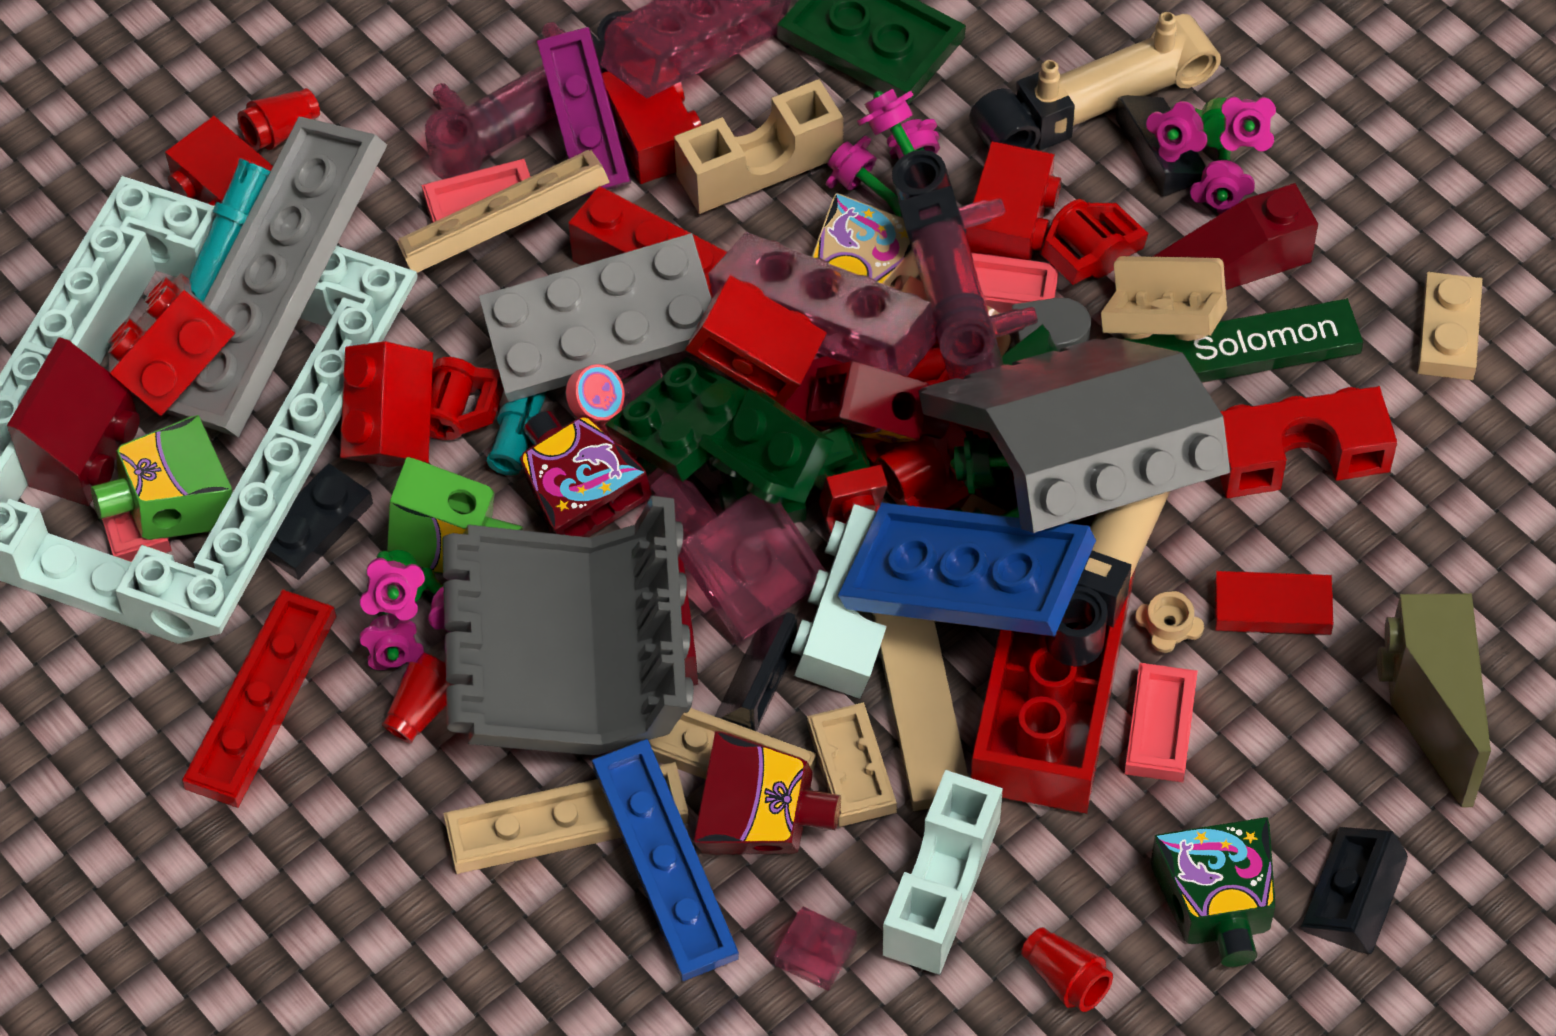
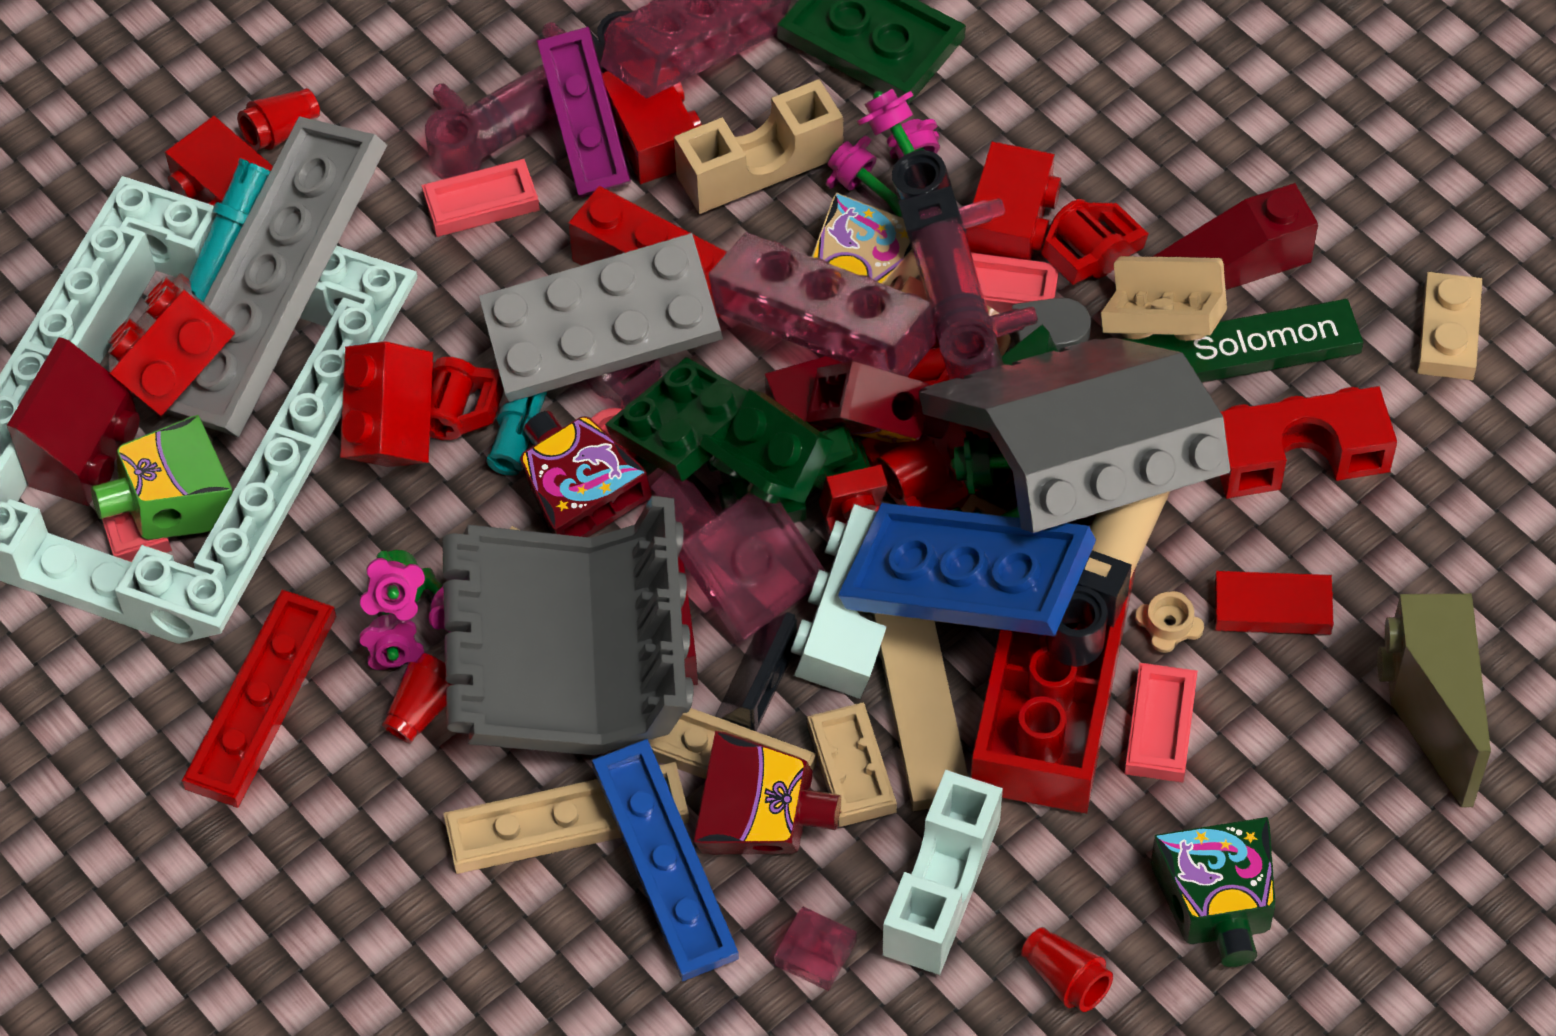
black plate [264,463,373,580] -> none
bright green torso [387,457,523,574] -> none
tan tile [397,150,609,273] -> none
tile [566,364,625,423] -> none
red brick [685,275,827,406] -> none
tan piece [969,12,1221,151] -> none
black slope [1116,95,1206,197] -> none
dark pink plant [1146,96,1276,214] -> none
black slope [1301,827,1408,954] -> none

